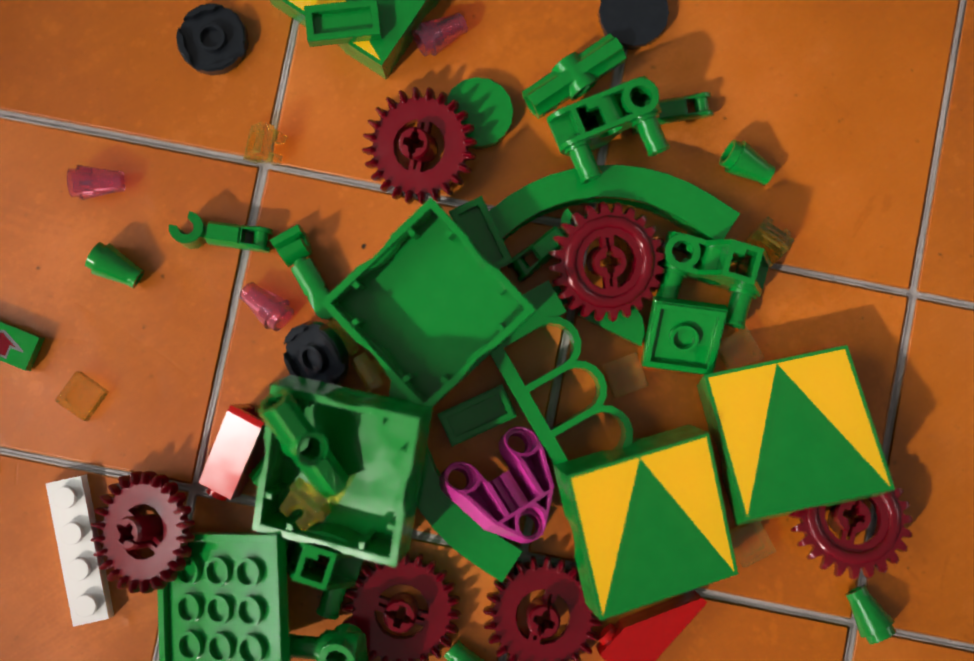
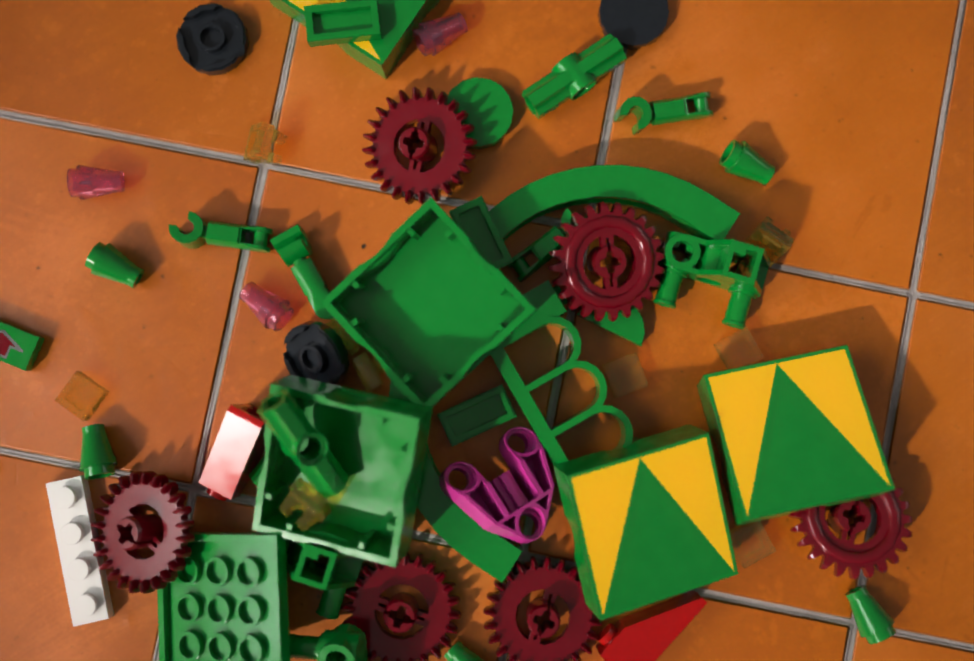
green piece [546,76,670,184] -> none
green tile [641,296,728,374] -> none
none -> green cone [80,424,118,480]

